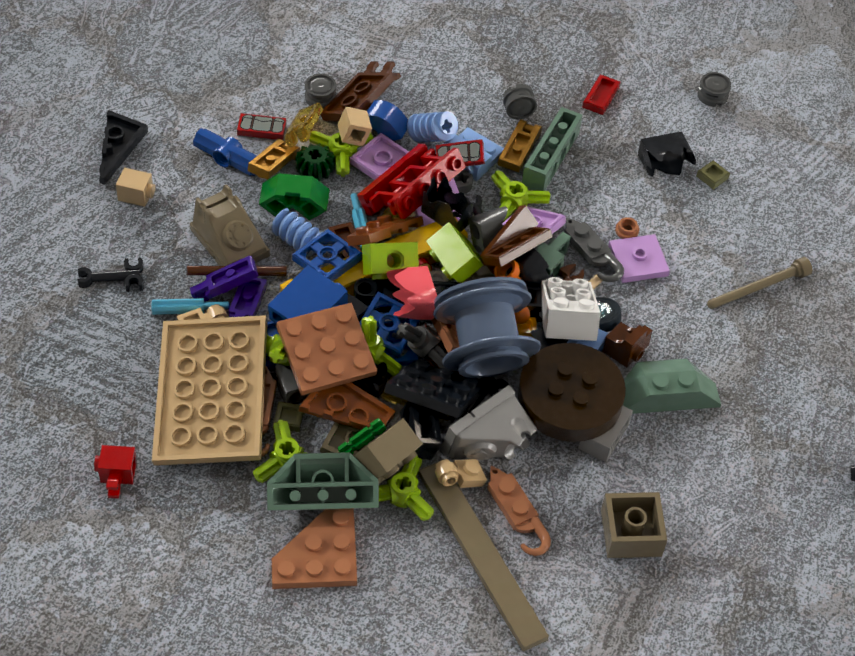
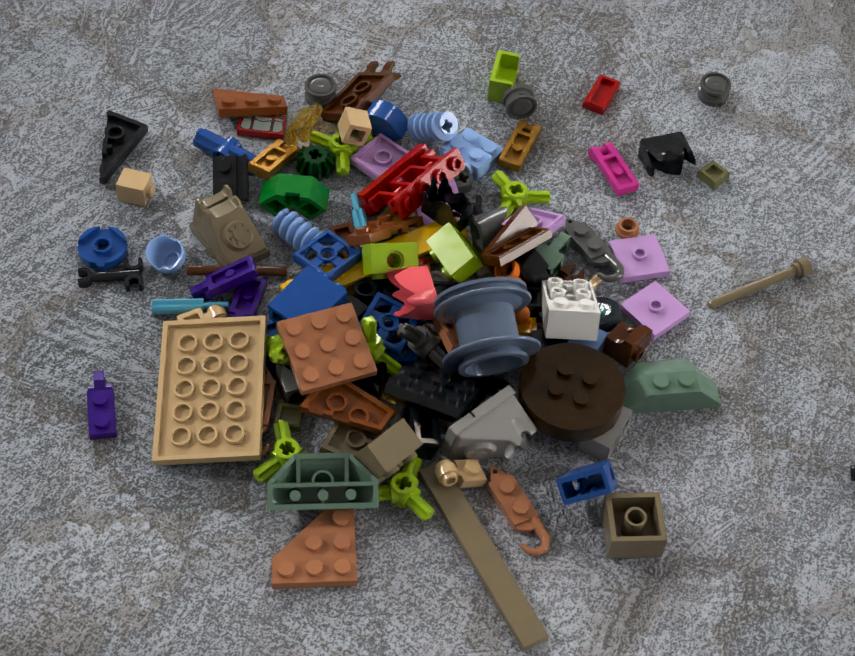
red brick [94,445,137,499] -> none
green axle [338,418,386,455] -> none
tile [436,139,485,166] -> none
sand green brick [522,107,583,191] -> none
none -> blue plate [77,226,128,272]
none -> dark purple hinge [87,370,117,440]
none -> light blue hair [145,234,187,274]
none -> dark orange wing [212,88,288,118]
none -> black plate [212,154,249,202]
none -> lime panel [487,50,520,103]
none -> blue torso [556,460,618,505]
none -> dark pink plate [588,142,639,196]
none -> lavender plate [620,281,690,341]

